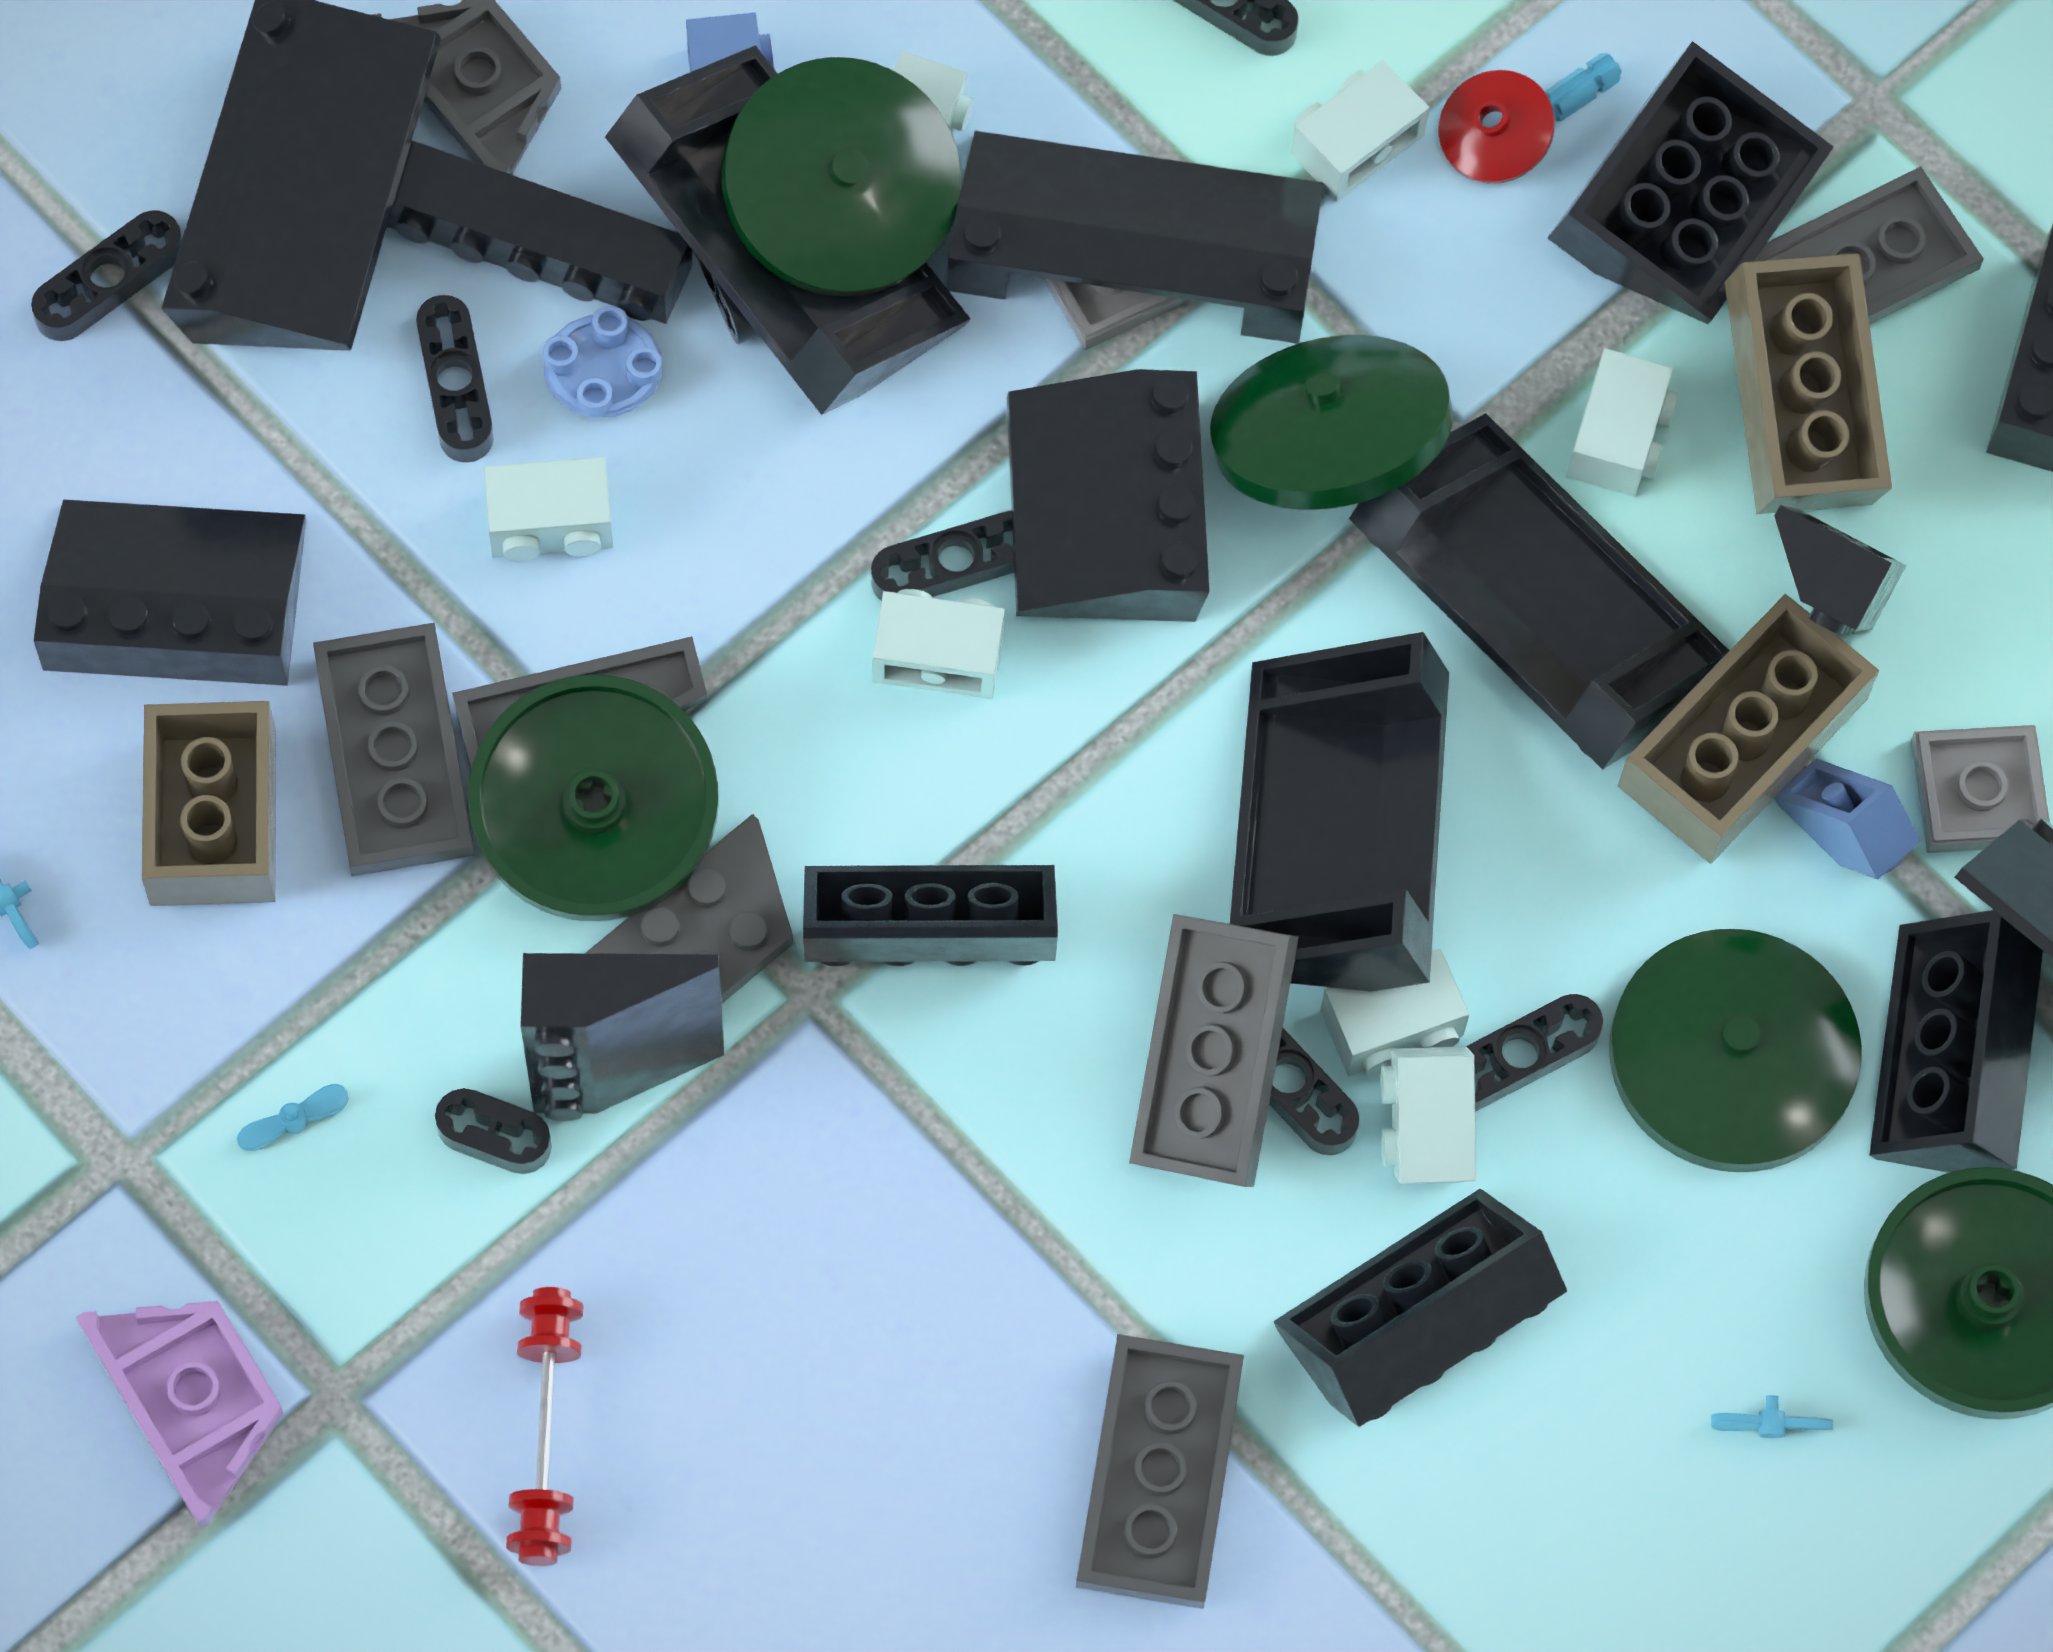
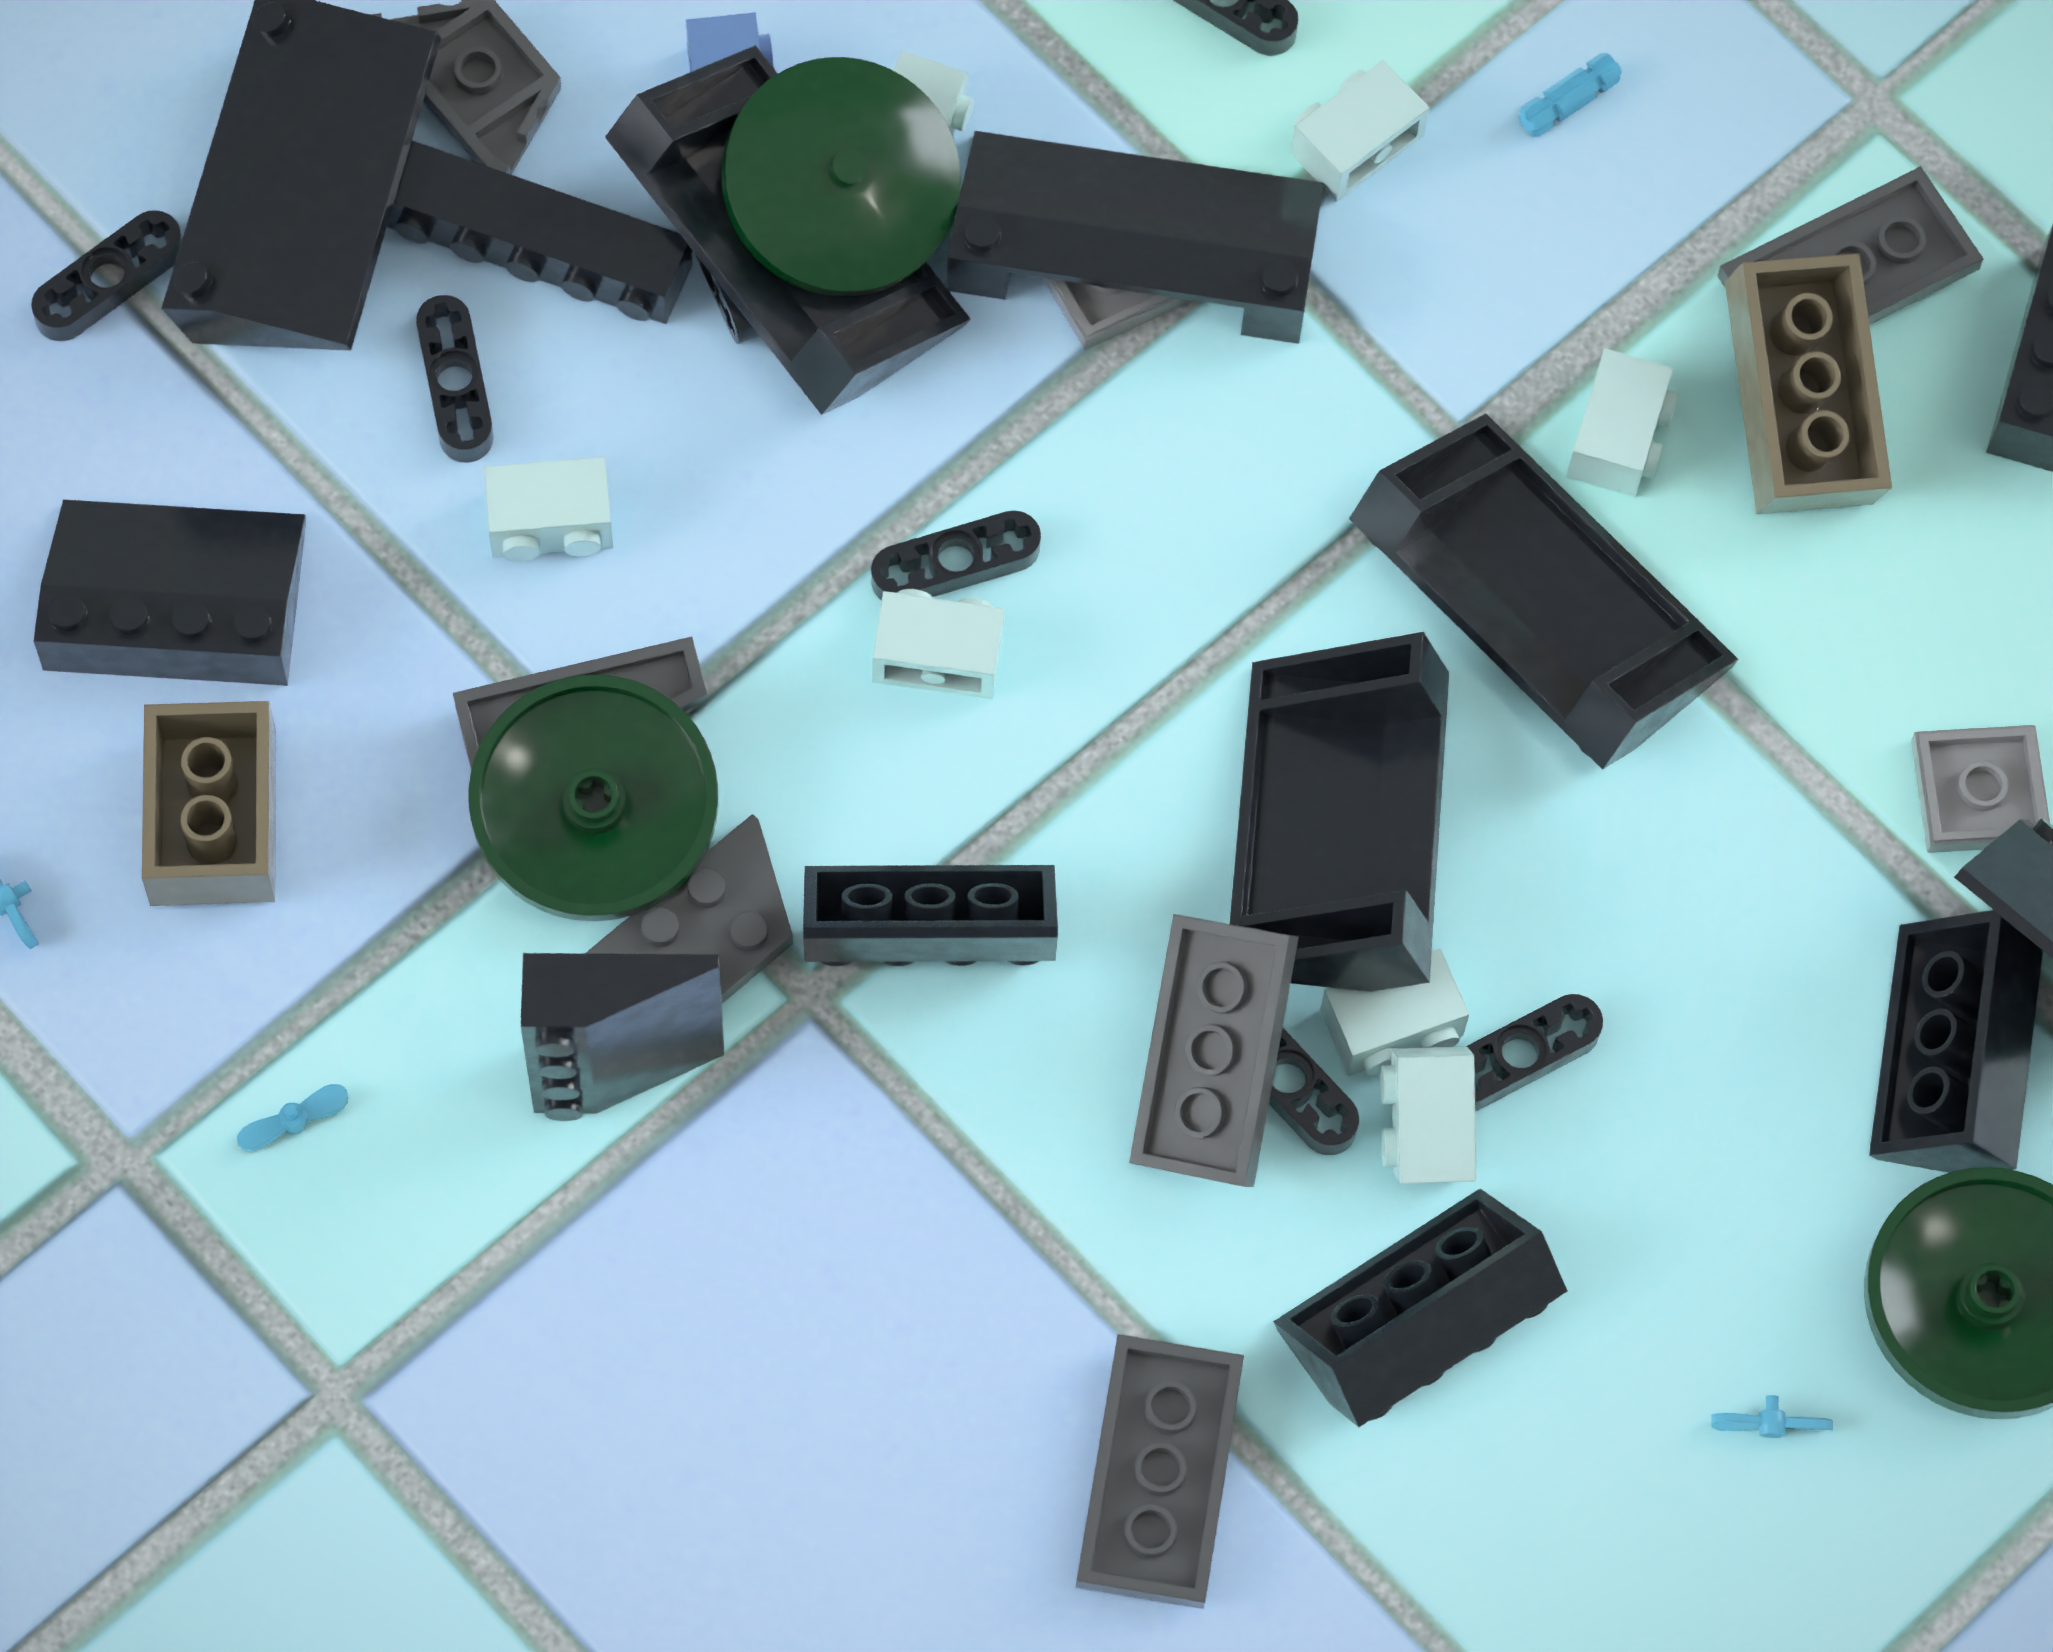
lavender wing [76,1301,284,1529] -> none
dark grey plate [313,622,475,877] -> none
black beam [435,1088,552,1174] -> none
red axle [506,1287,584,1566] -> none
light blue dish [543,306,662,417] -> none
black slope [1006,369,1210,622] -> none
dark green dish [1210,335,1453,510] -> none
red dish [1438,70,1555,184] -> none
black slope [1547,41,1834,324] -> none
dark green dish [1609,929,1862,1172] -> none
dark tan brick [1618,593,1880,864] -> none
black slope [1774,505,1907,635] -> none
medium blue slope [1774,758,1921,880] -> none

